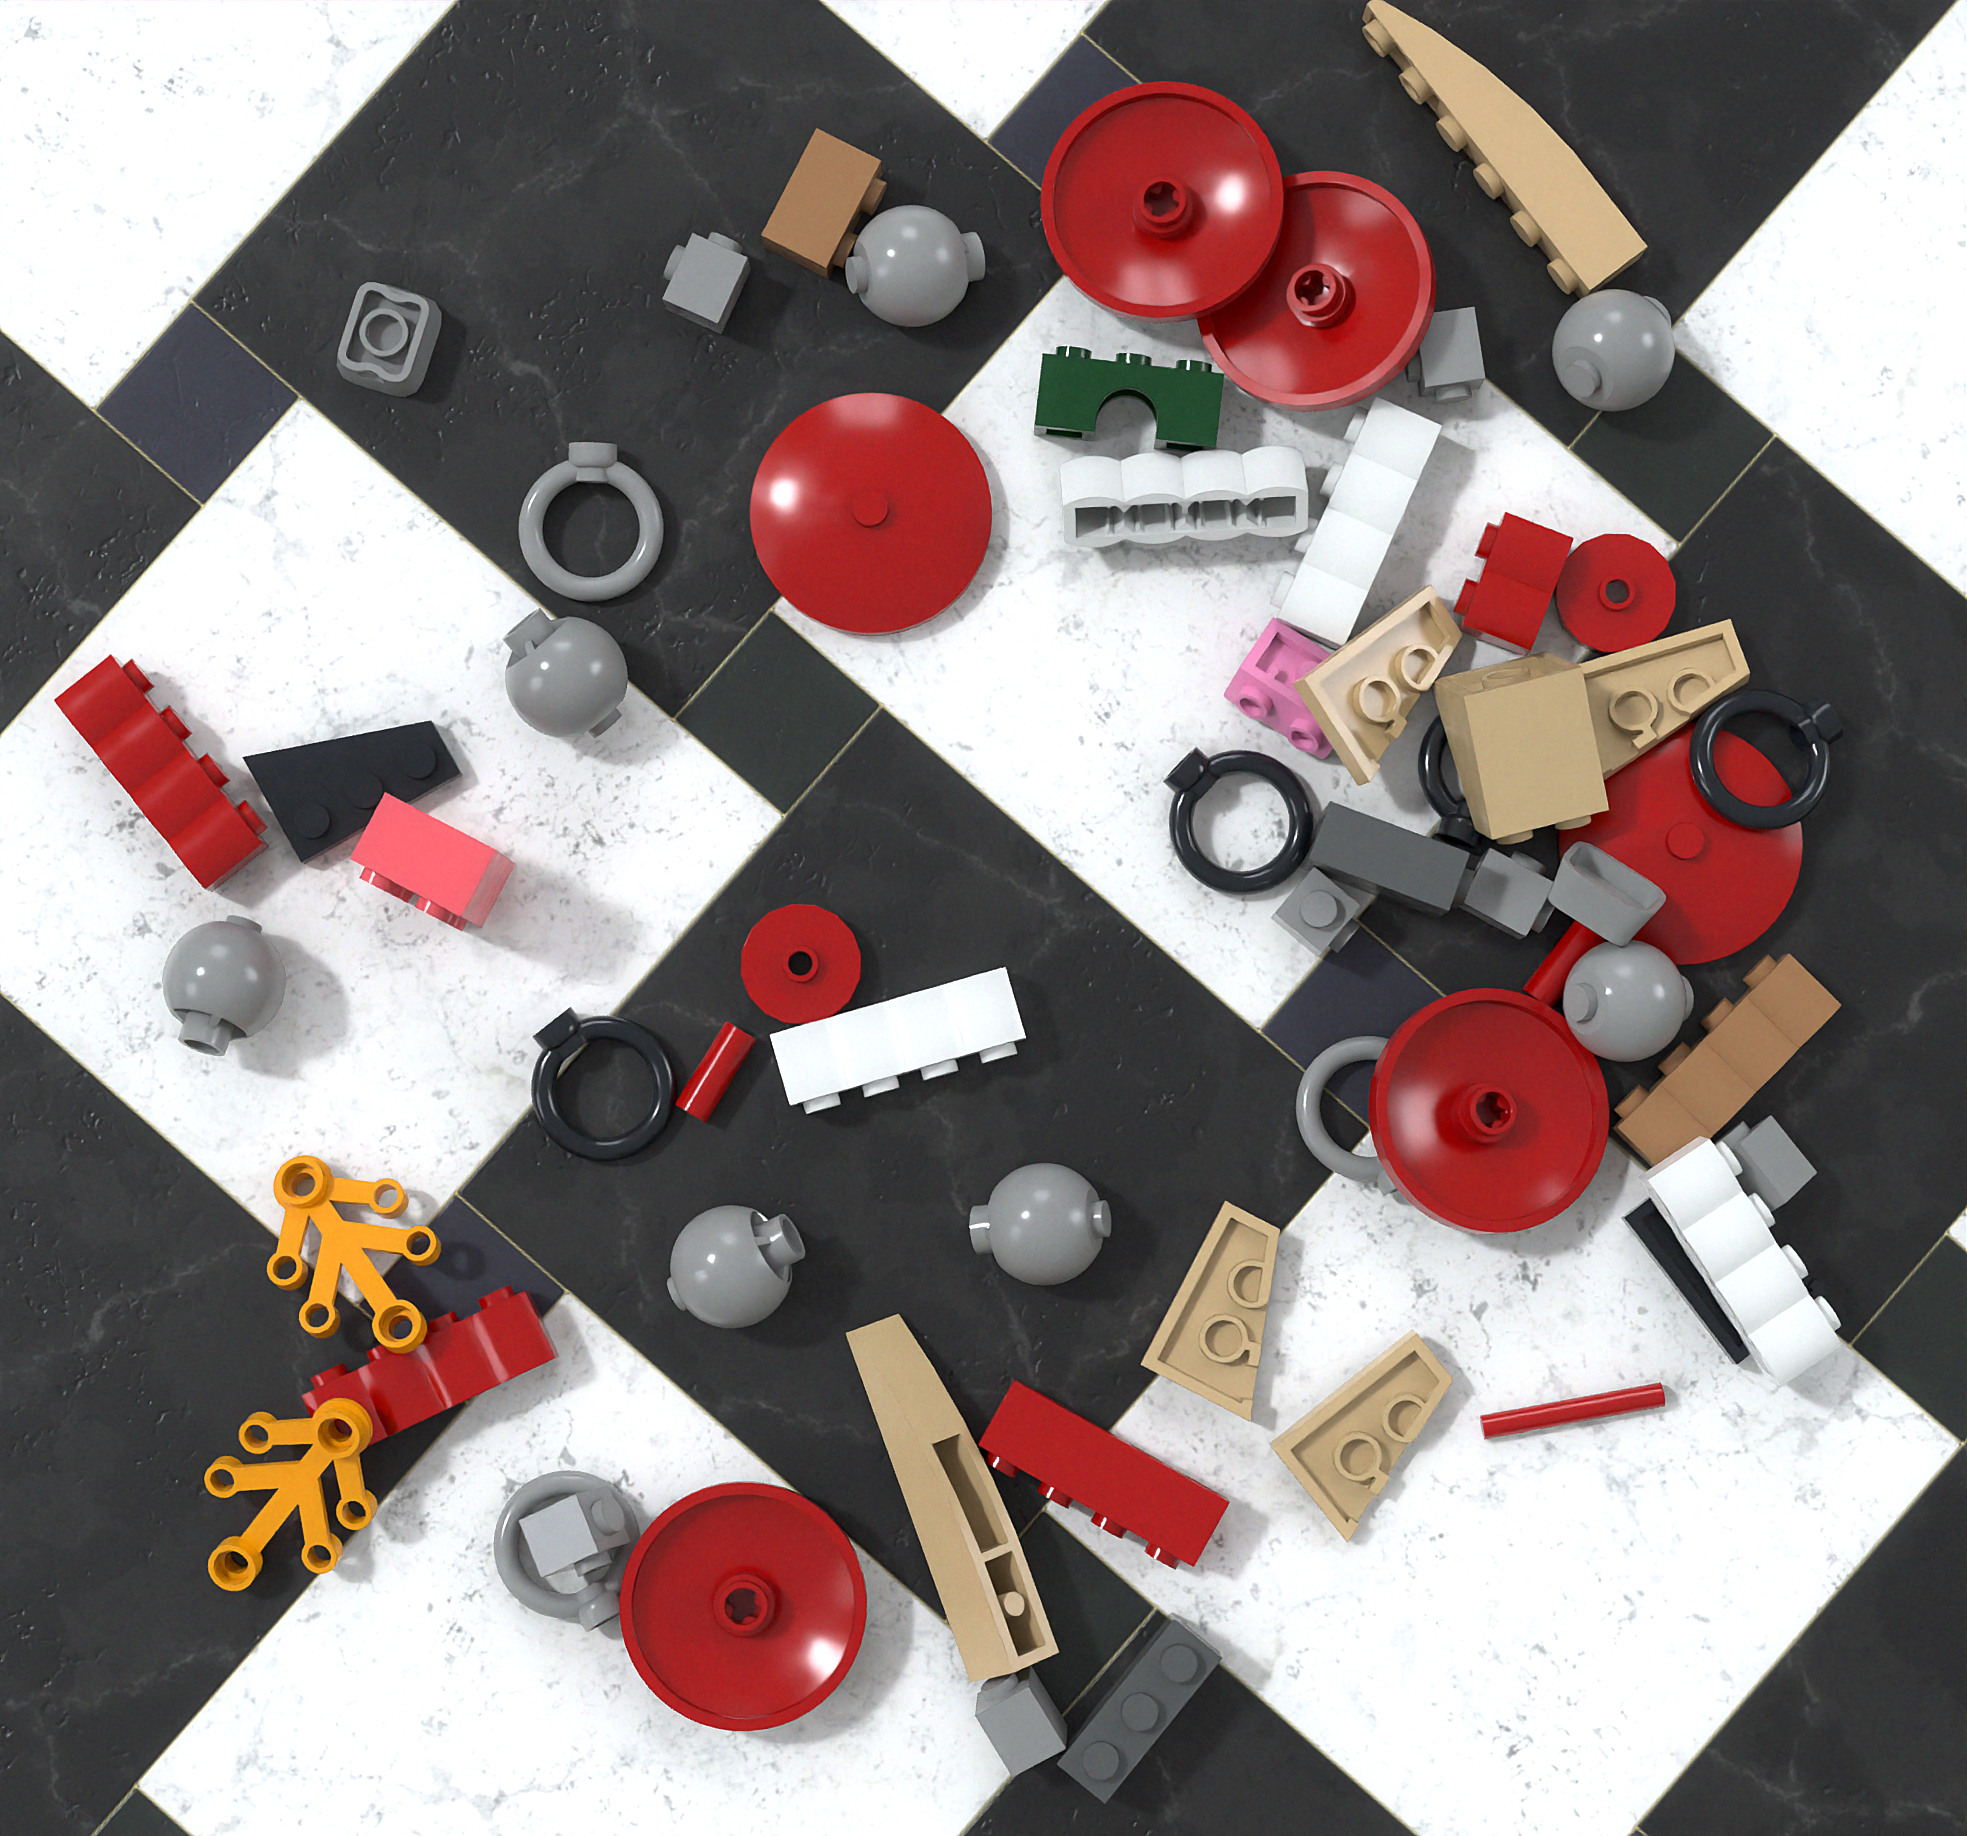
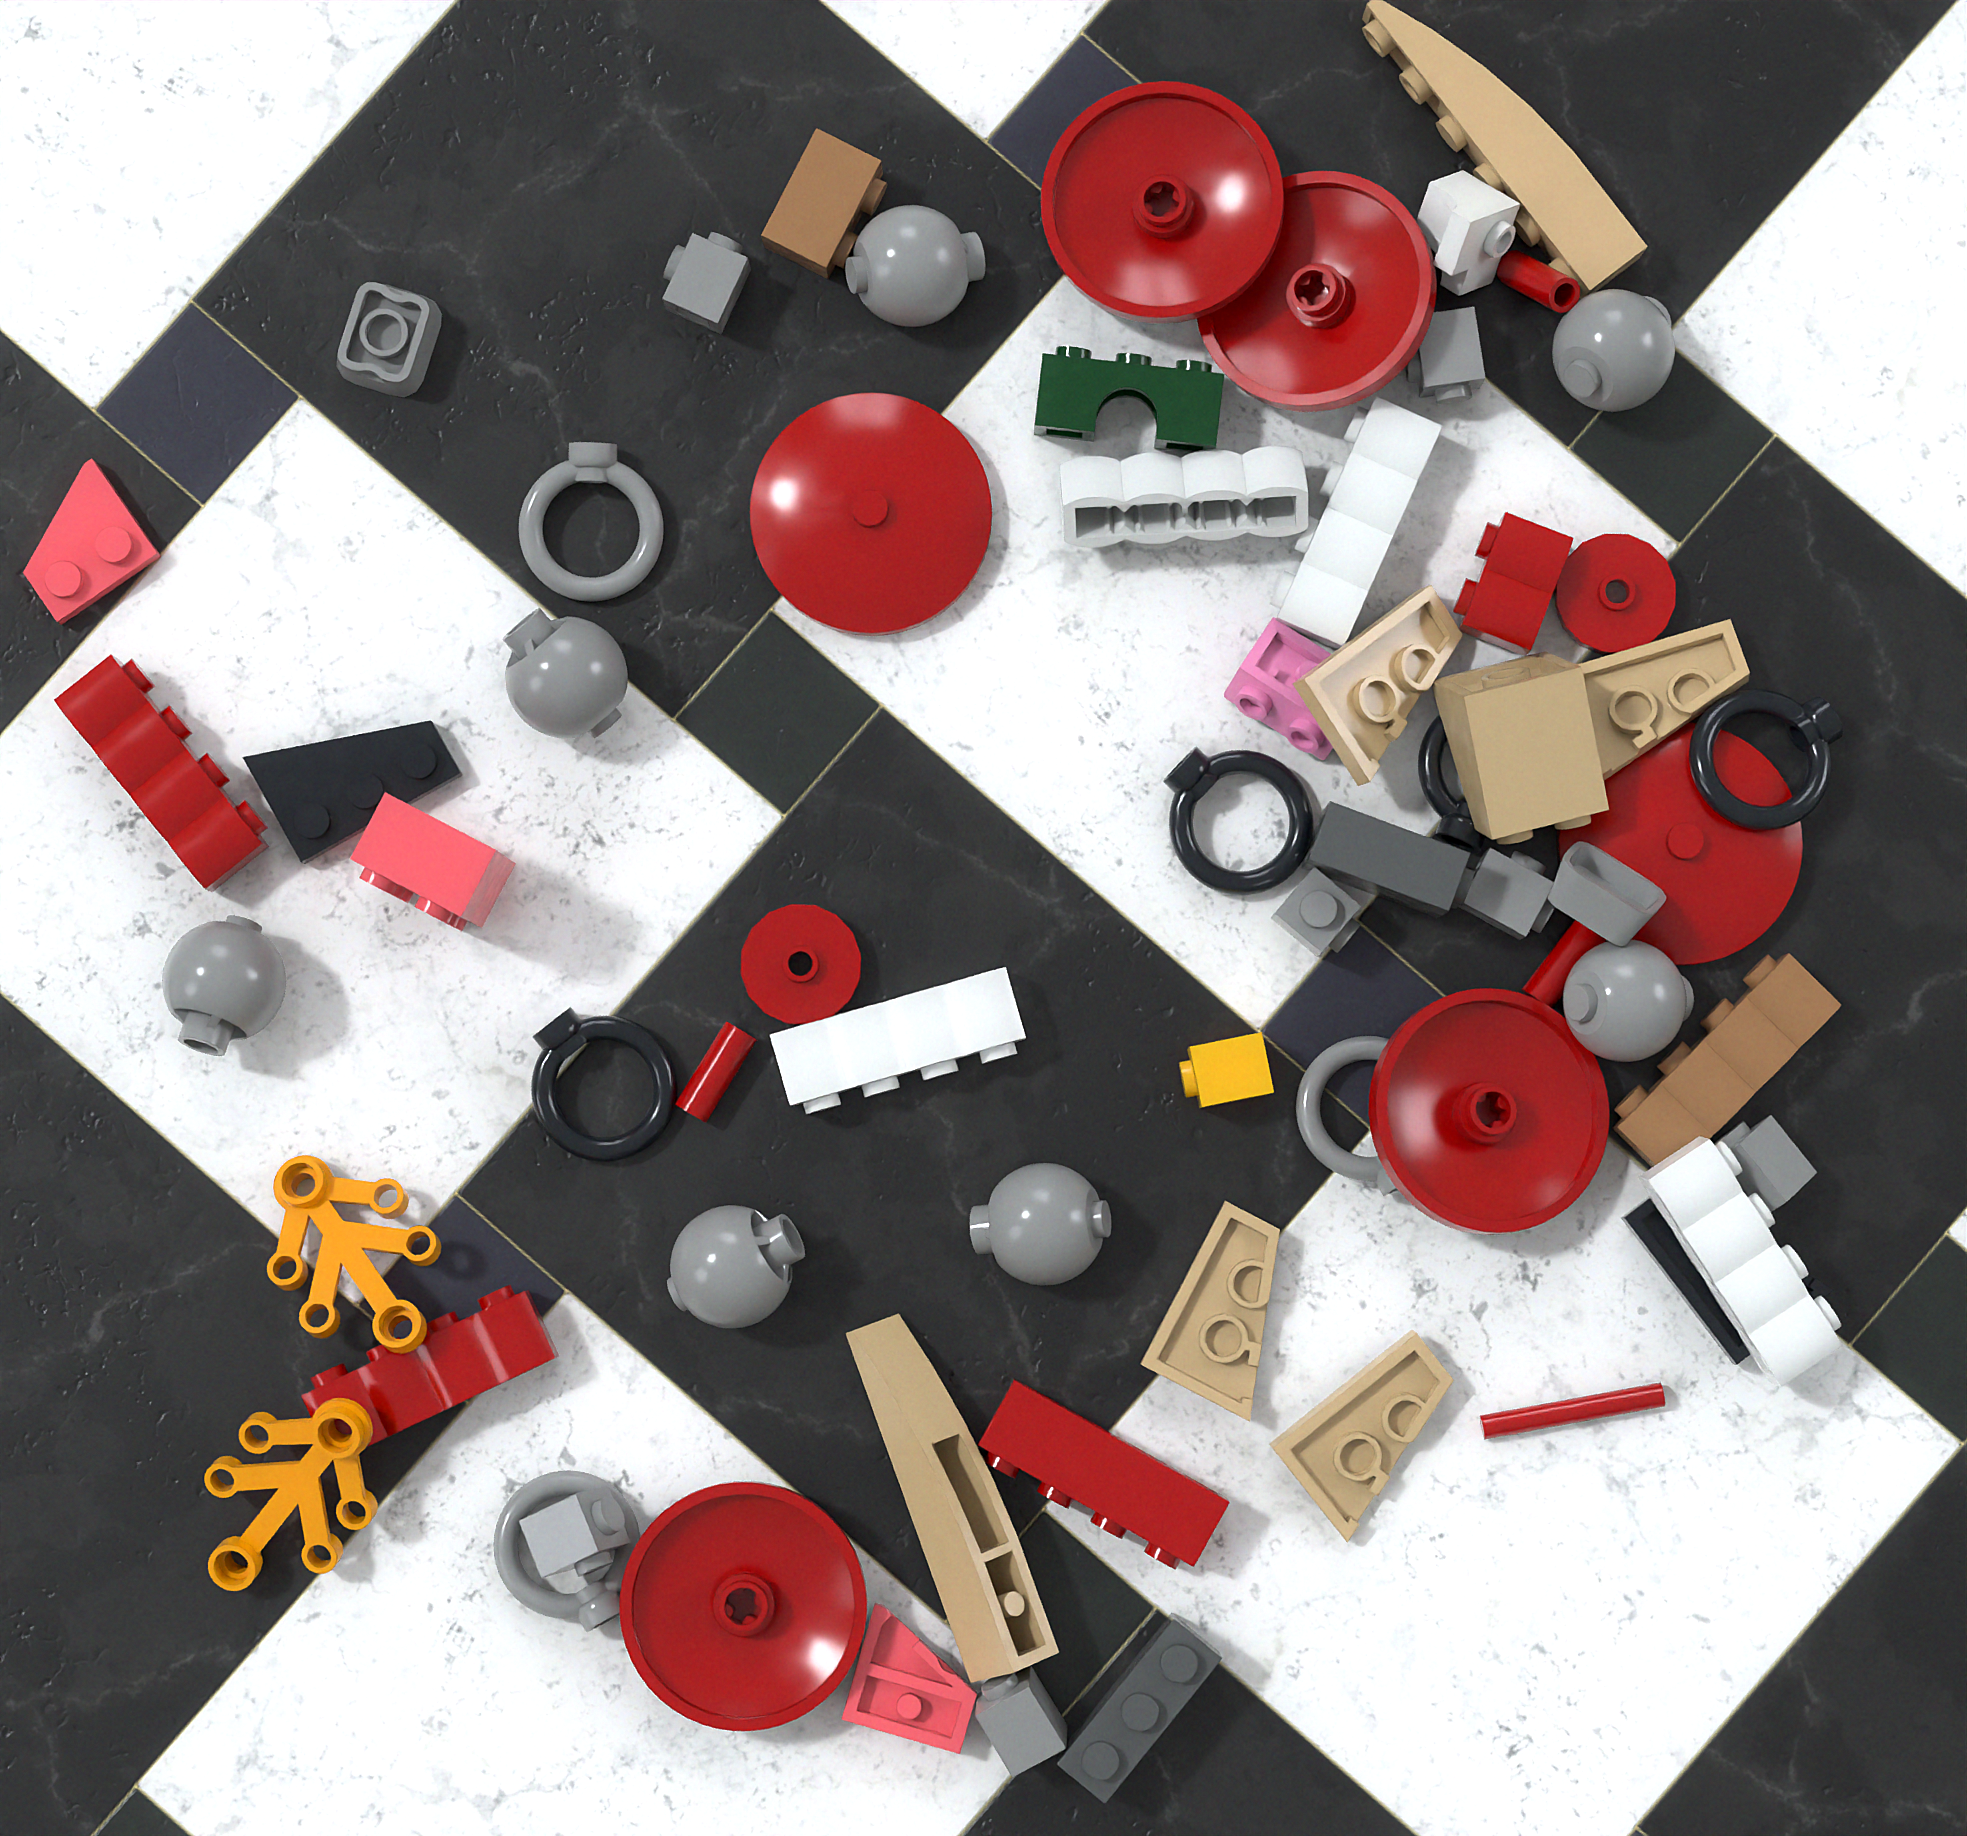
none -> coral wing [23,458,161,625]
none -> coral wing [841,1603,977,1754]
none -> yellow brick [1179,1032,1274,1108]
none -> white brick [1416,170,1520,296]
none -> red hinge [1497,250,1580,313]

